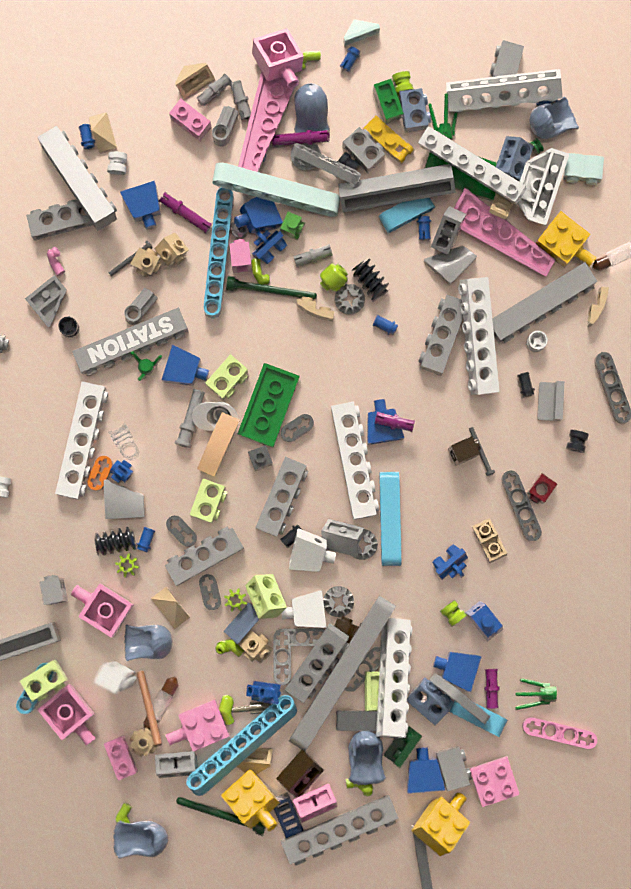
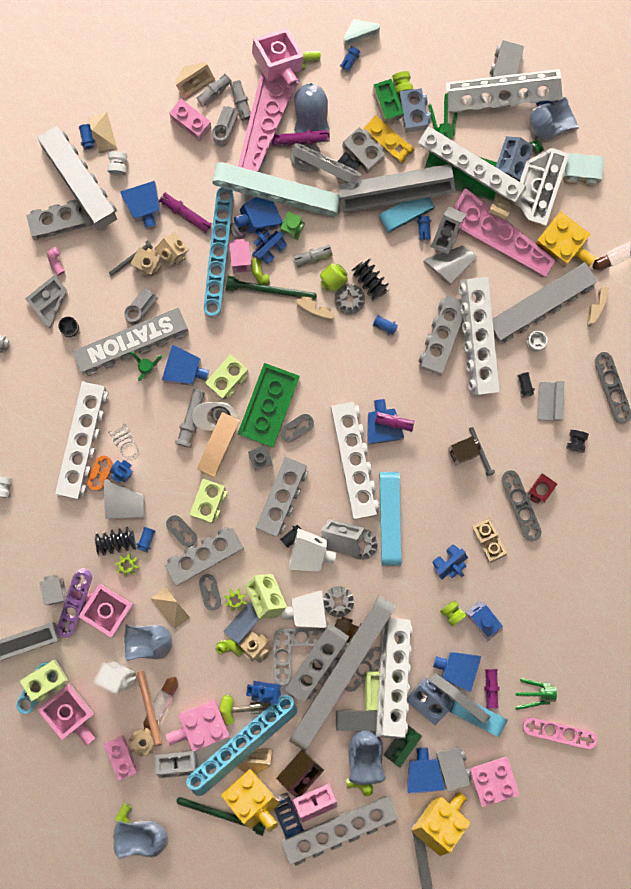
none -> medium lavender beam [57,568,92,638]

